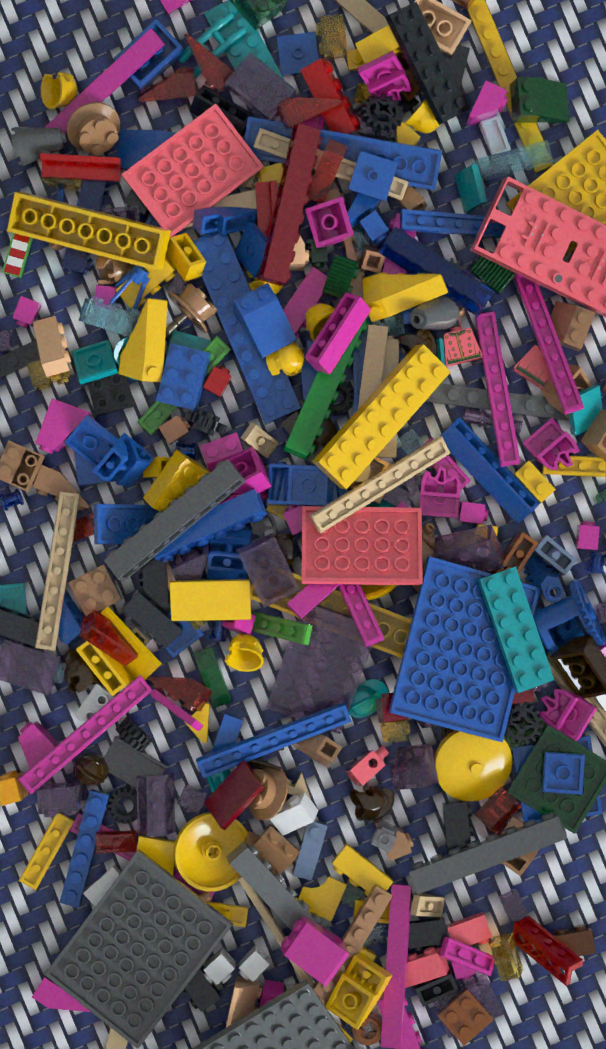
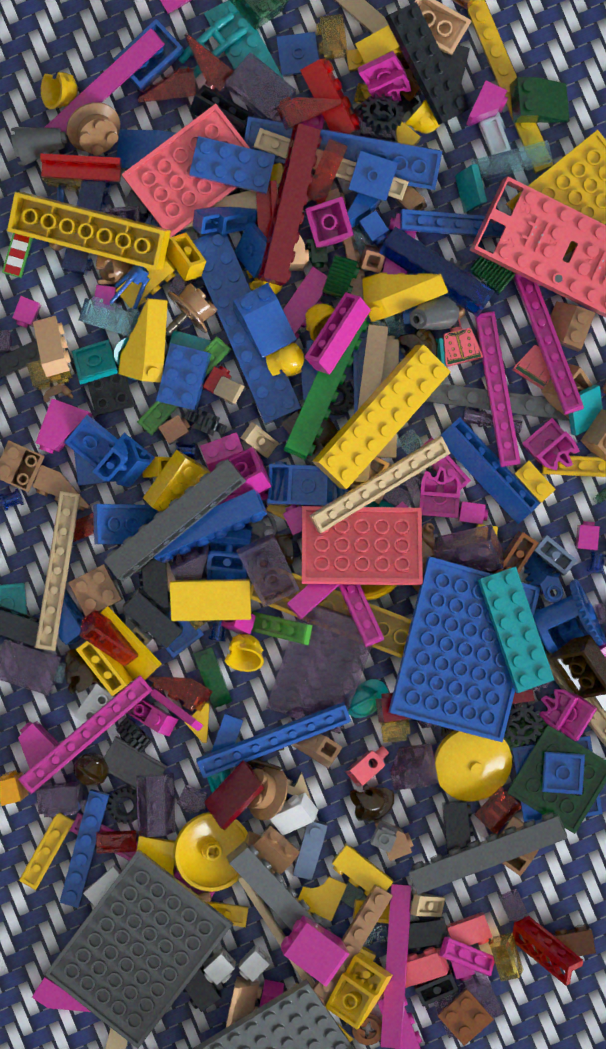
none -> medium nougat piece [43,385,73,402]
none -> dark pink slope [127,699,179,736]
none -> blue plate [189,136,275,194]
none -> tan slope [214,377,245,405]

